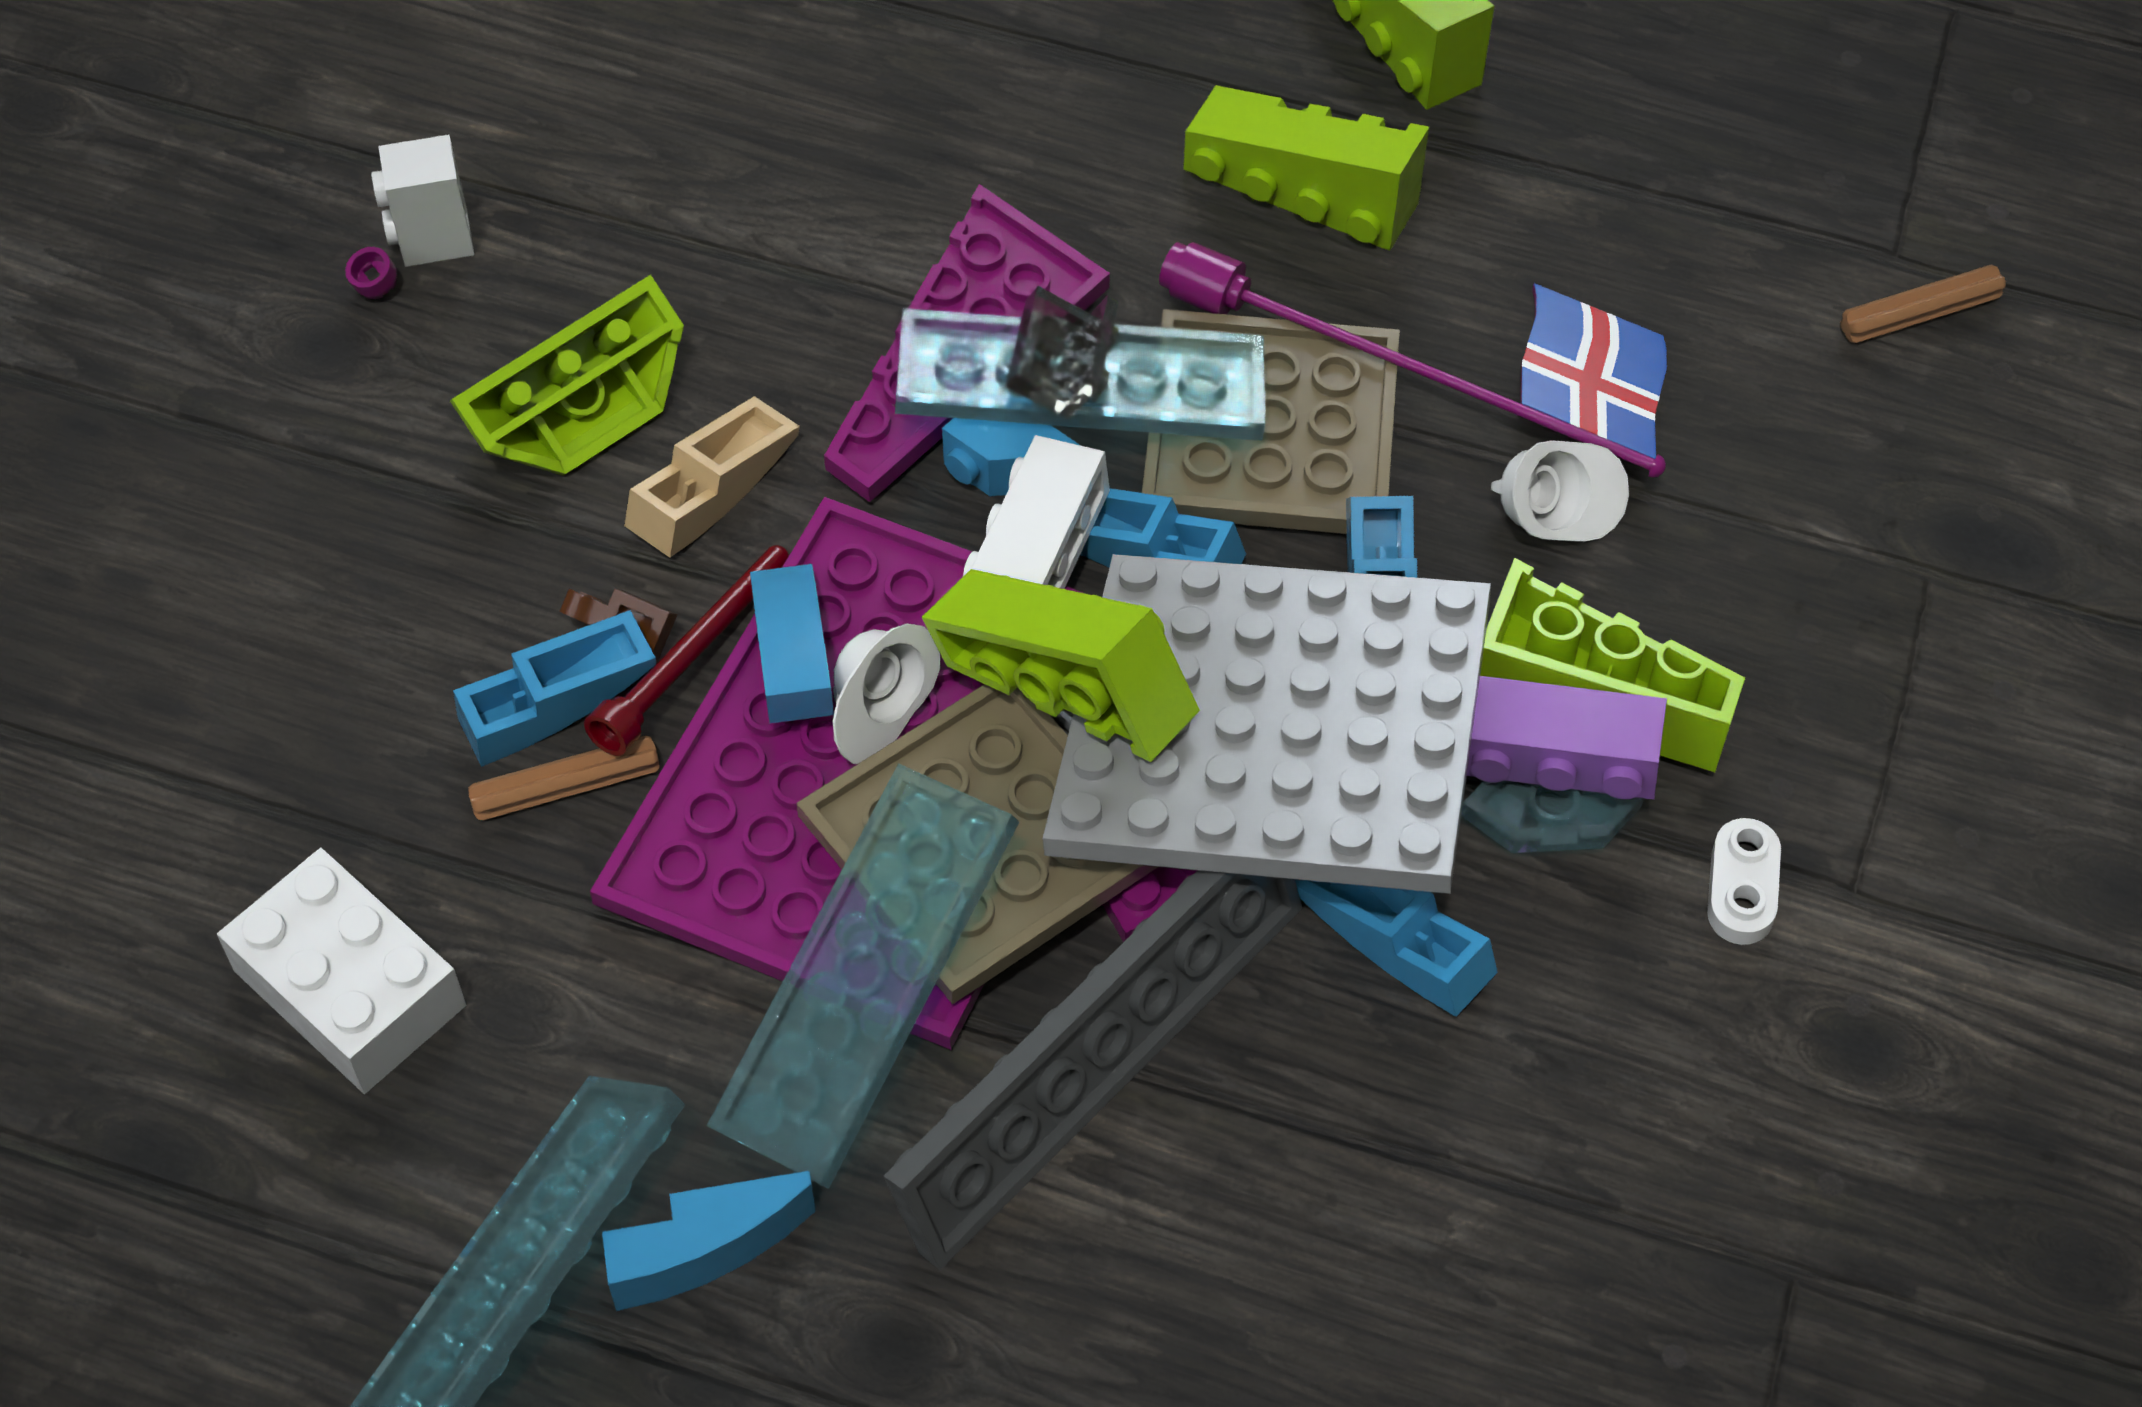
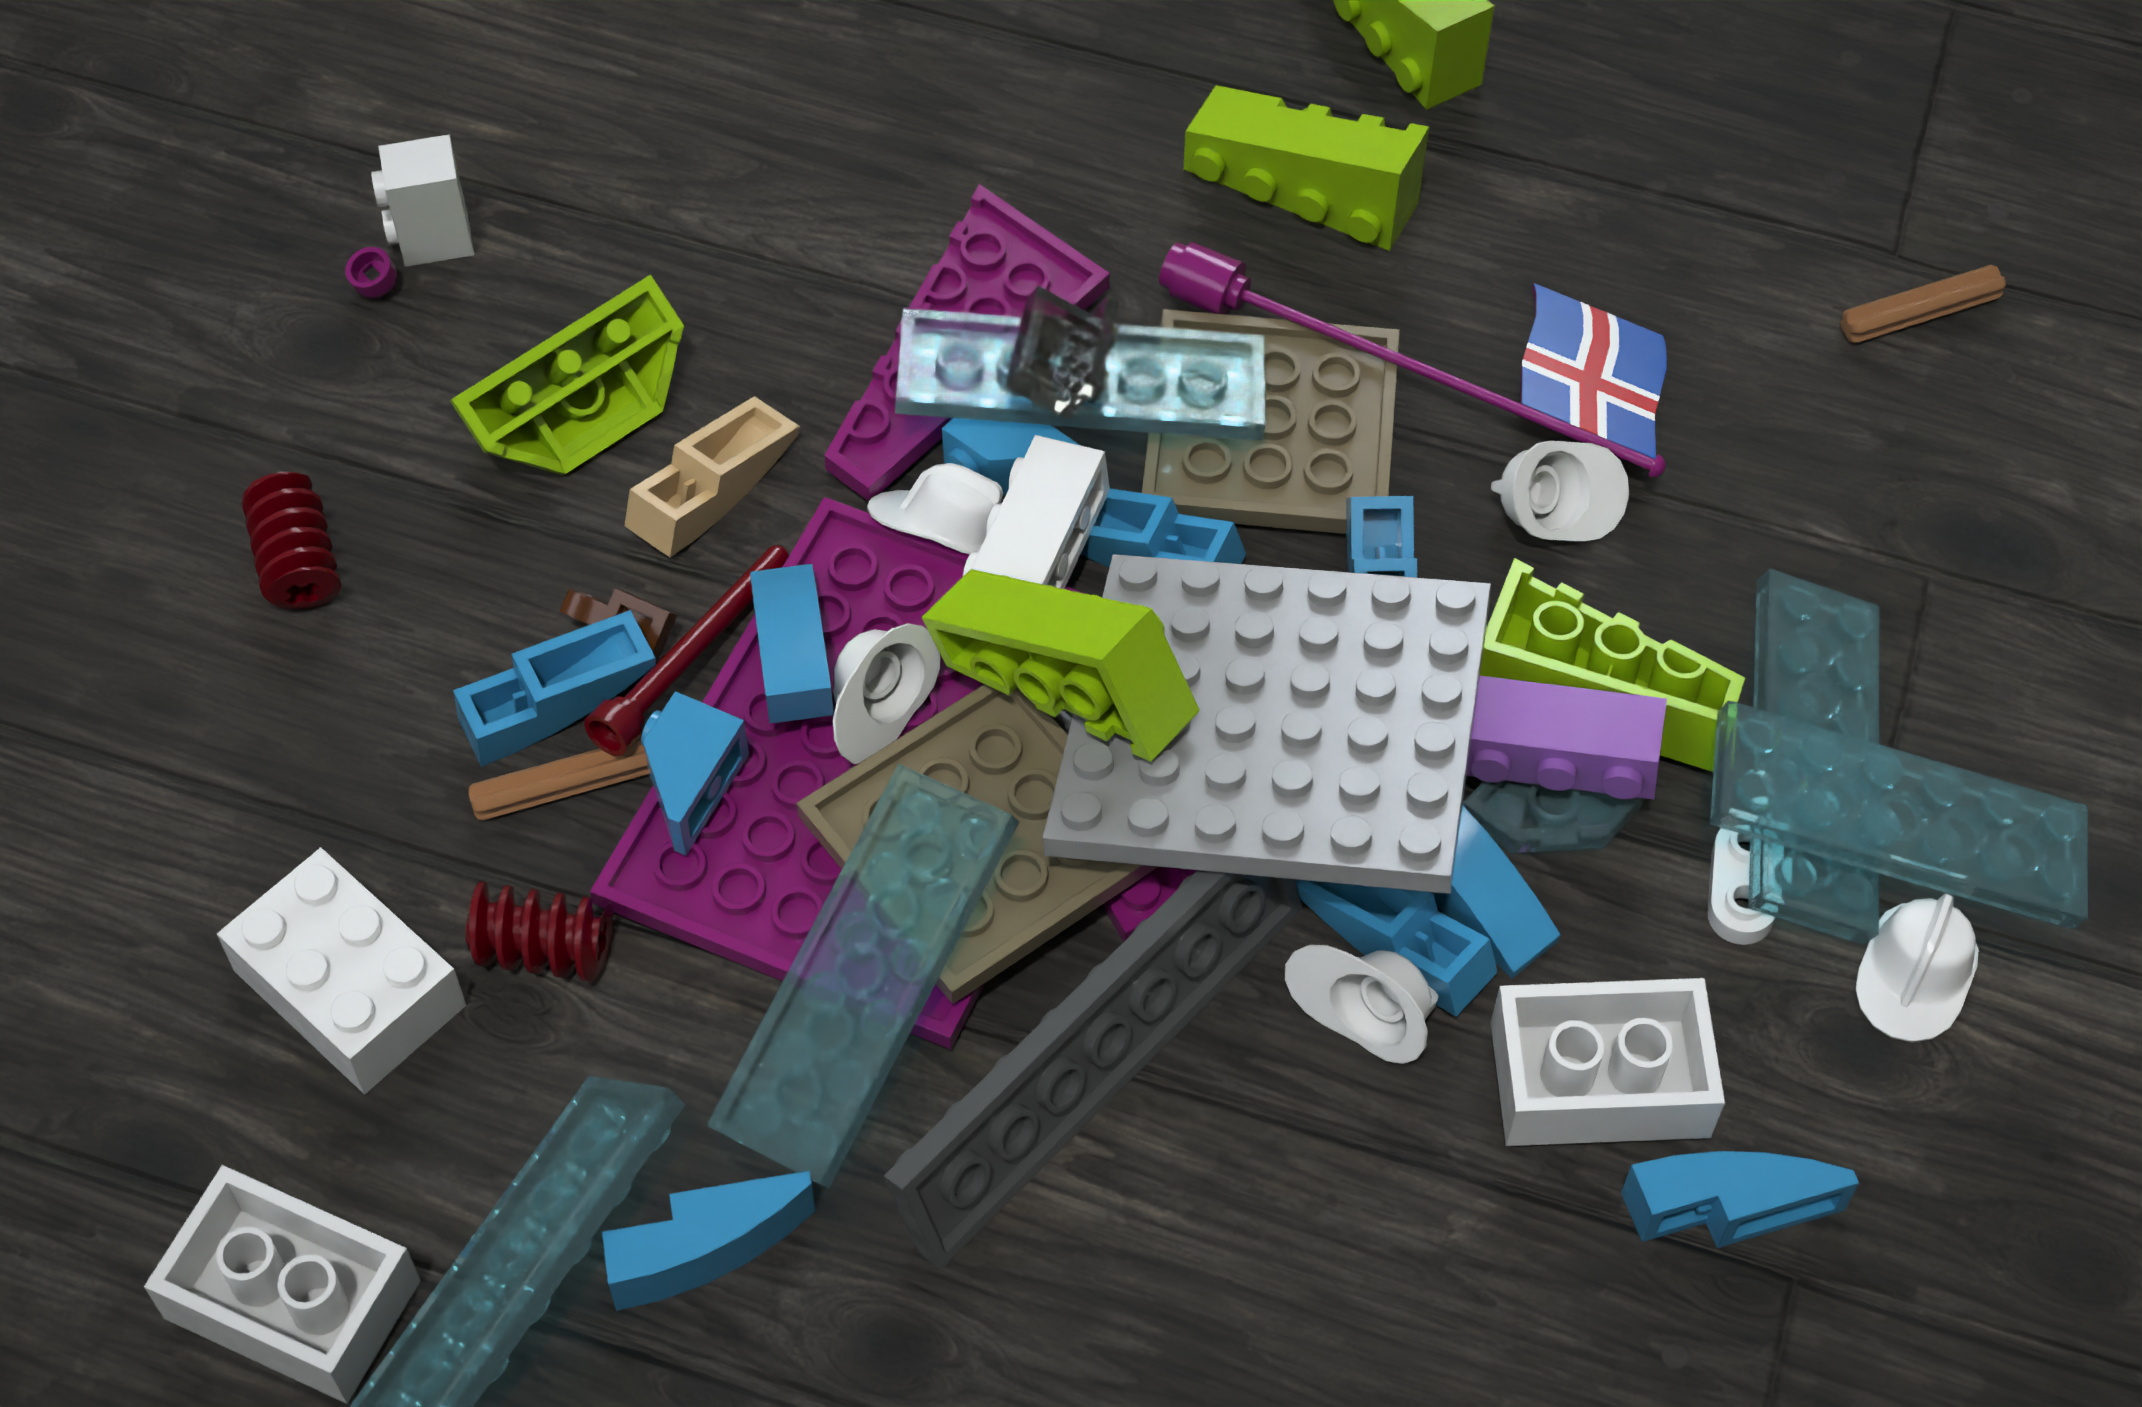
none -> white brick [144,1165,421,1404]
none -> dark red piece [241,472,342,610]
none -> dark red piece [465,881,613,983]
none -> dark azure slope [641,691,749,856]
none -> white piece [867,463,1003,554]
none -> white piece [1285,945,1438,1064]
none -> dark azure slope [1431,805,1561,979]
none -> white brick [1490,978,1725,1146]
none -> dark azure slope [1621,1151,1859,1248]
none -> clear light blue plate [1710,700,2088,929]
none -> clear light blue plate [1748,568,1879,945]
none -> white piece [1855,894,1979,1042]

